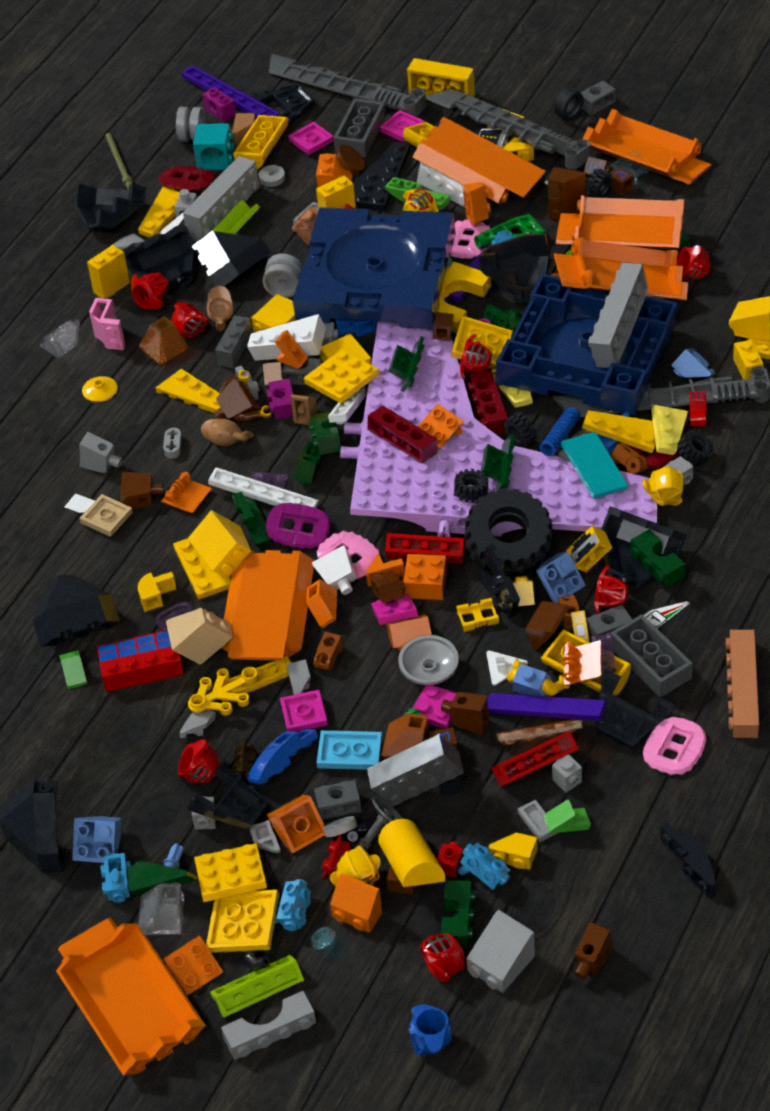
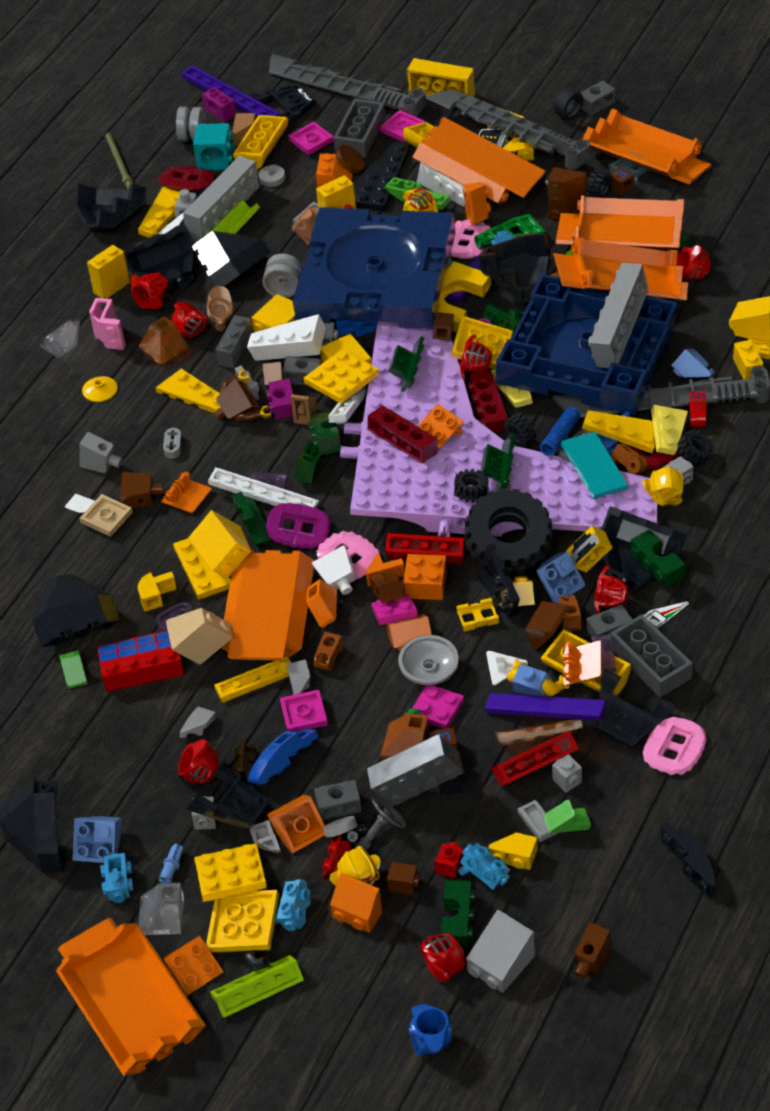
light grey slope [113,234,145,250] -> none
dark green slope [127,861,197,896] -> none
yellow plant [188,667,258,716] -> none
medium nougat hair [201,419,254,447] -> none
light grey arch [221,991,316,1060] -> none
orange slope [275,330,308,369] -> none
clear light blue hat [311,927,336,950] -> none
medium azure plate [317,730,382,770] -> none
yellow brick [378,819,445,887] -> none
reddish brown torso [441,692,490,735] -> none
yellow sticker [571,610,590,643] -> none
reddish brown brick [584,156,612,175] -> none
nougat brick [726,630,759,738] -> none

